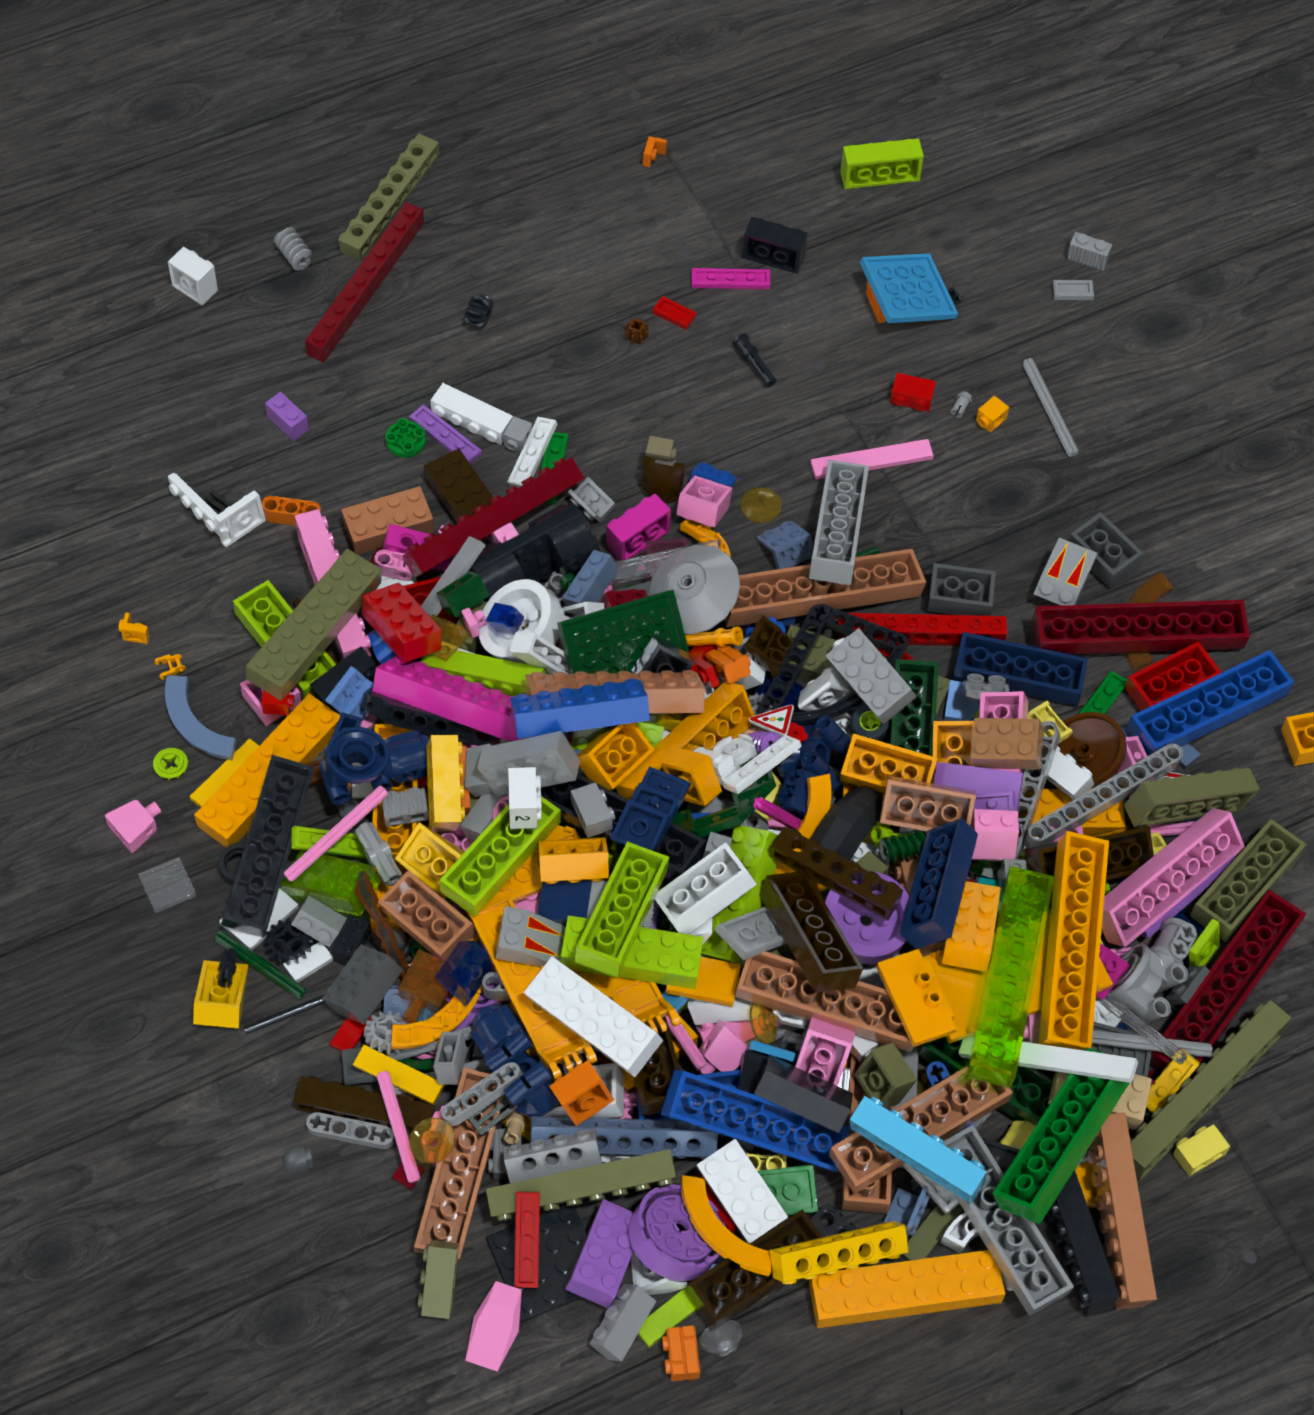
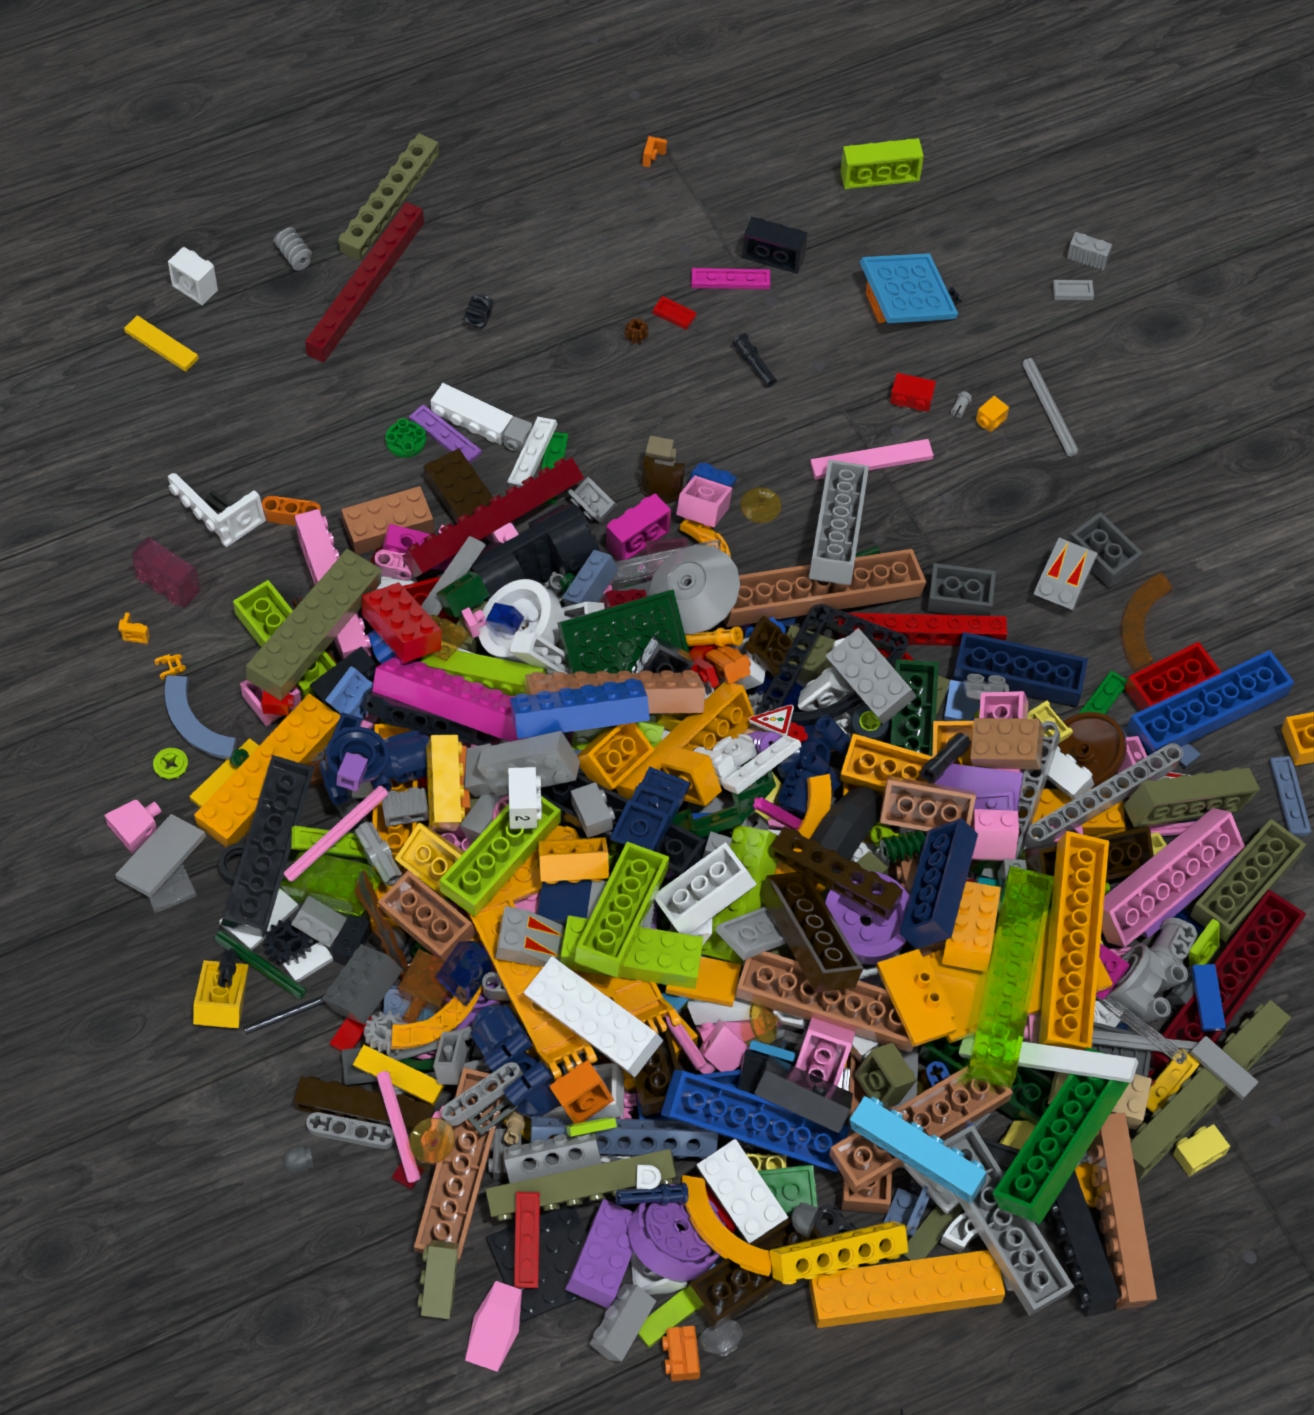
medium lavender brick [265,392,309,441] -> none
sand blue bracket [757,521,814,569] -> none
dark red brick [1032,600,1250,654] -> none
none -> light grey tile [115,814,206,898]
none -> yellow tile [124,315,199,372]
none -> clear pink brick [131,537,201,608]
none -> dark green plate [230,749,249,769]
none -> medium lavender brick [336,752,368,792]
none -> lime tile [566,1116,617,1137]
none -> dark blue pin [616,1182,689,1205]
none -> white tile [637,1165,661,1189]
none -> dark grey piece [791,1202,819,1237]
none -> black axle [920,732,971,783]
none -> light grey tile [1190,1036,1258,1100]
none -> blue tile [1191,964,1226,1031]
none -> sand blue tile [1269,756,1312,837]

